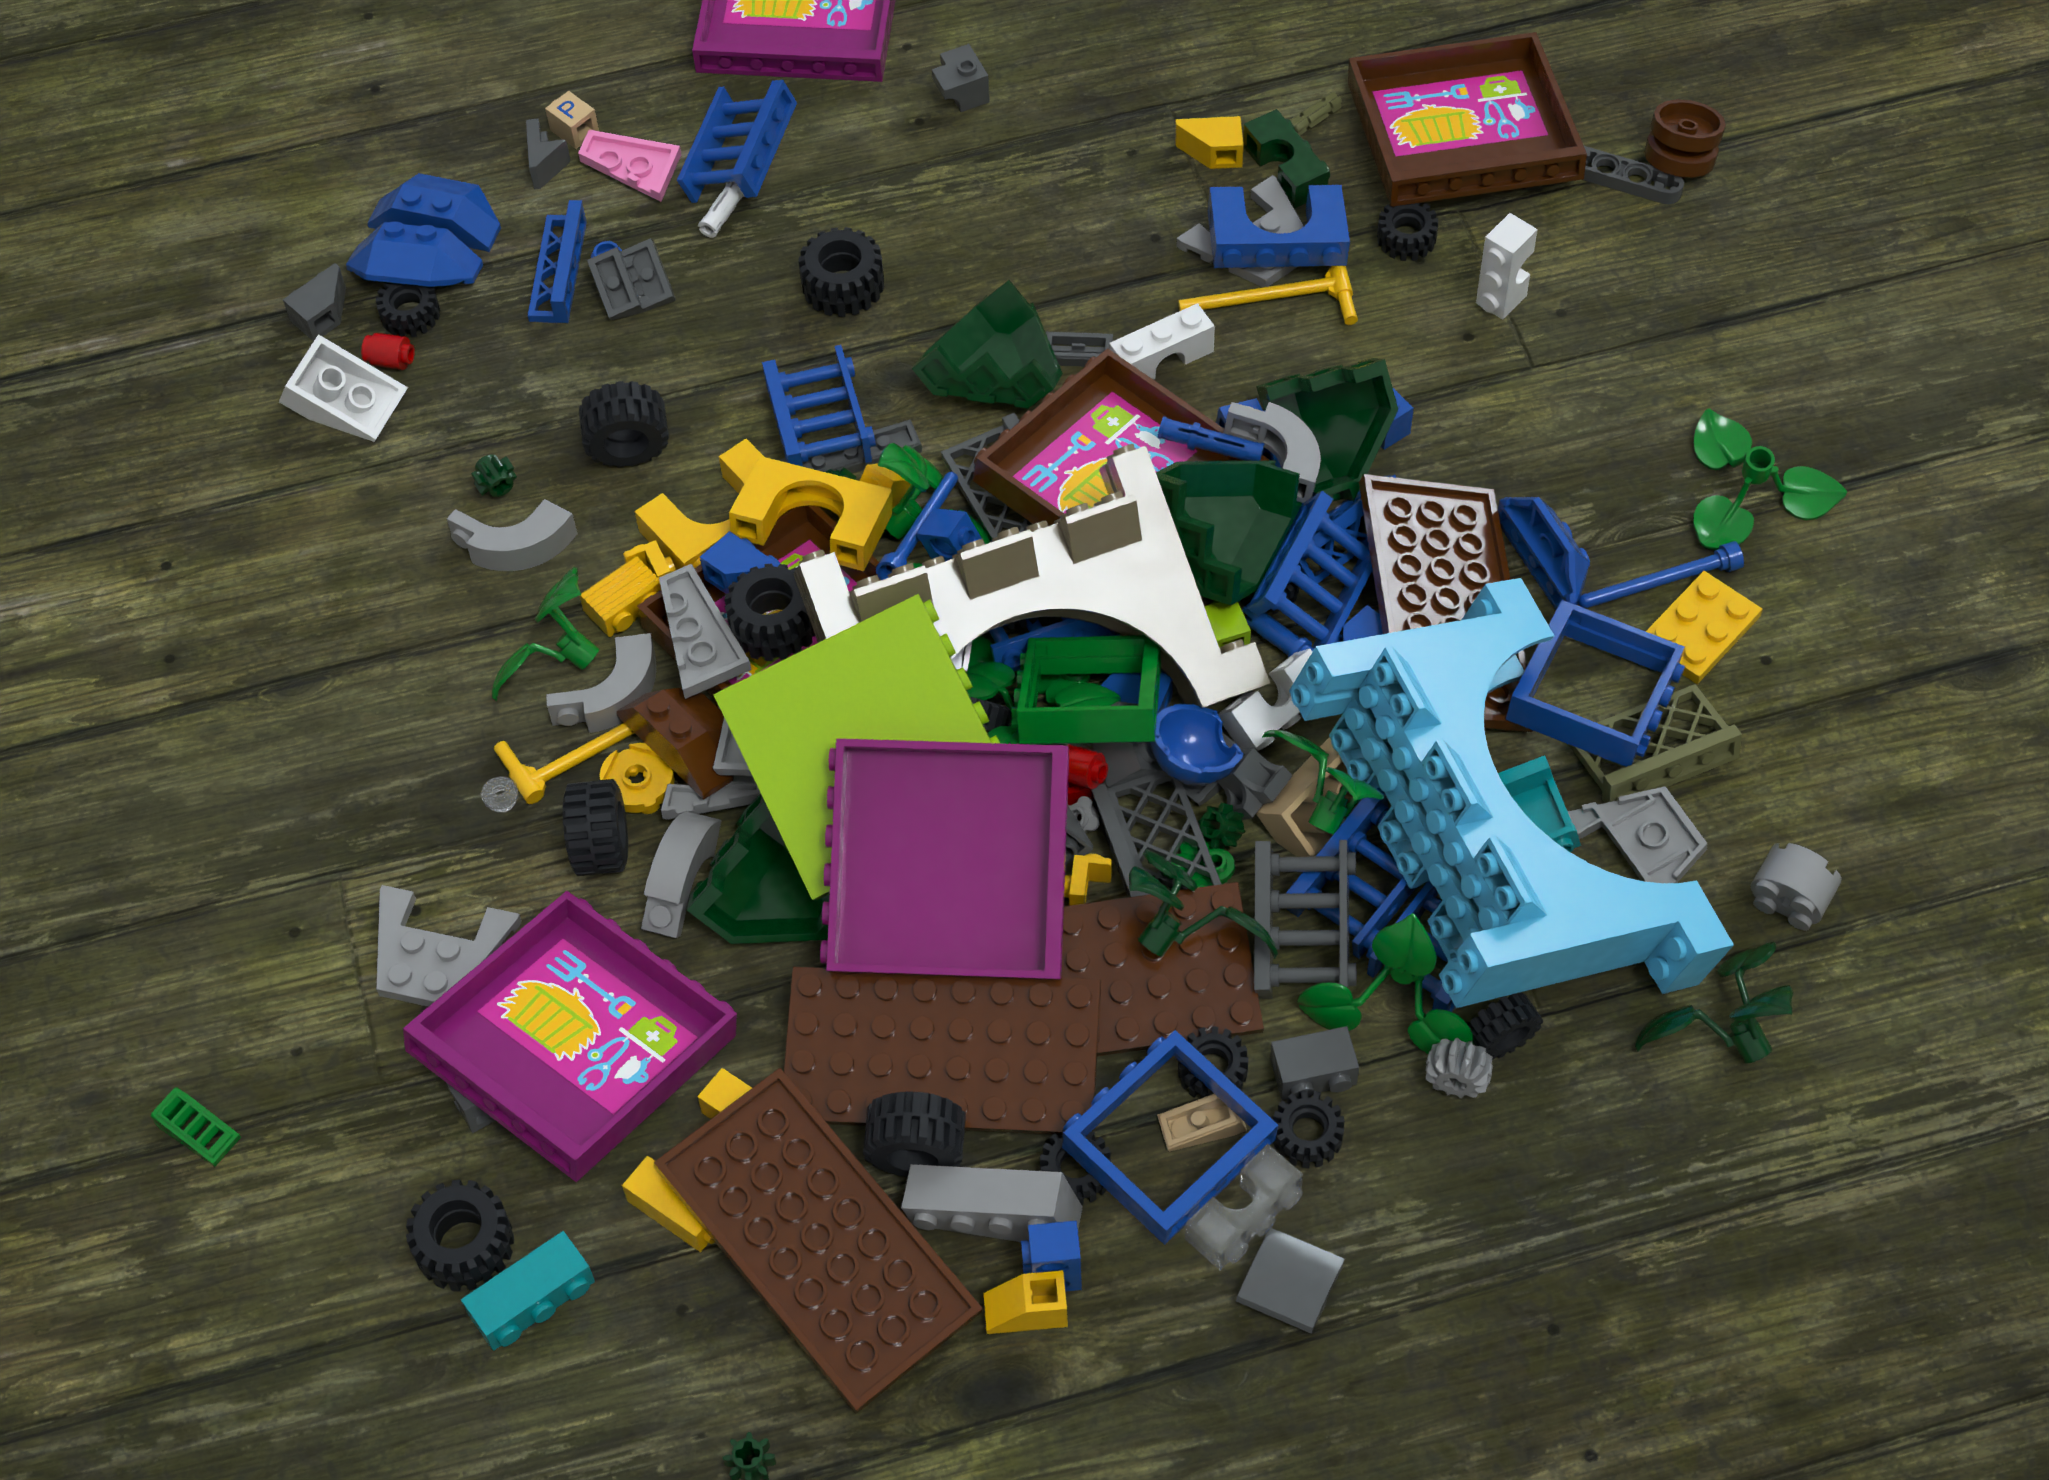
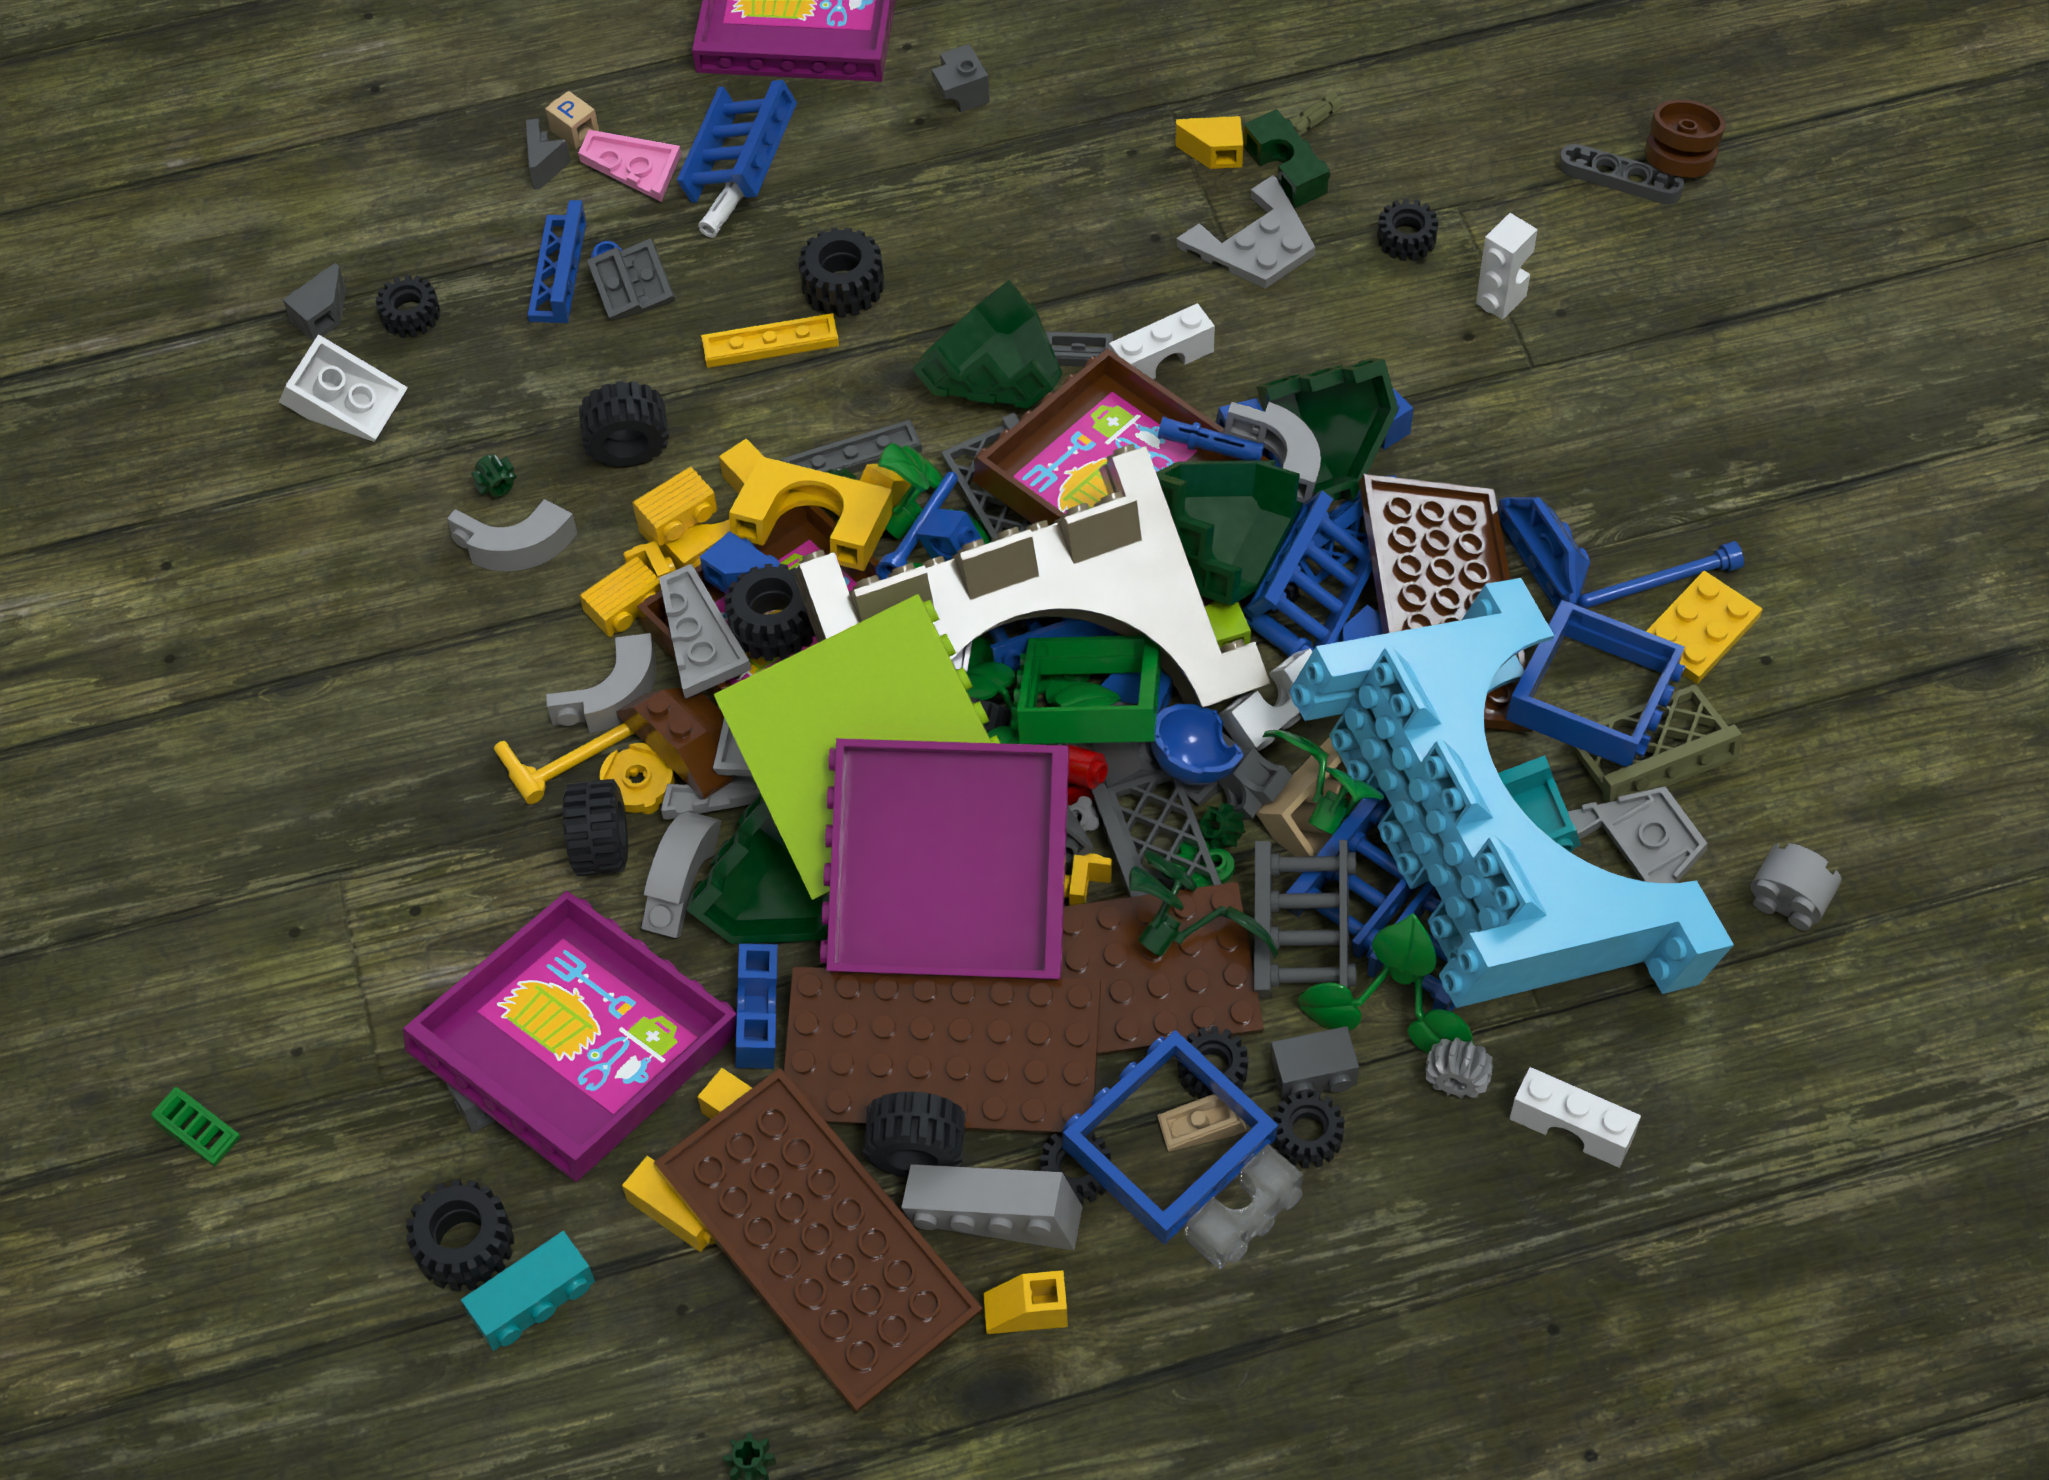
blue wedge [346,221,483,287] -> none
red brick [361,333,415,370] -> none
blue wedge [367,173,501,252] -> none
light grey wing [376,885,522,1007] -> none
clear plate [481,777,519,812] -> none
green plant [492,567,600,702] -> none
blue fence [762,345,876,467] -> none
blue brick [1021,1220,1082,1292] -> none
yellow bar [1178,266,1358,325] -> none
blue arch [1208,185,1350,268] -> none
dark grey slope [1236,1227,1345,1333] -> none
reddish brown panel [1348,32,1587,207] -> none
black tyre [1468,992,1543,1060] -> none
dark green plant [1635,941,1793,1064] -> none
green plant [1693,408,1847,550] -> none
none -> yellow brick [632,466,717,546]
none -> yellow tile [701,313,839,368]
none -> blue arch [735,943,778,1069]
none -> white arch [1510,1067,1641,1168]

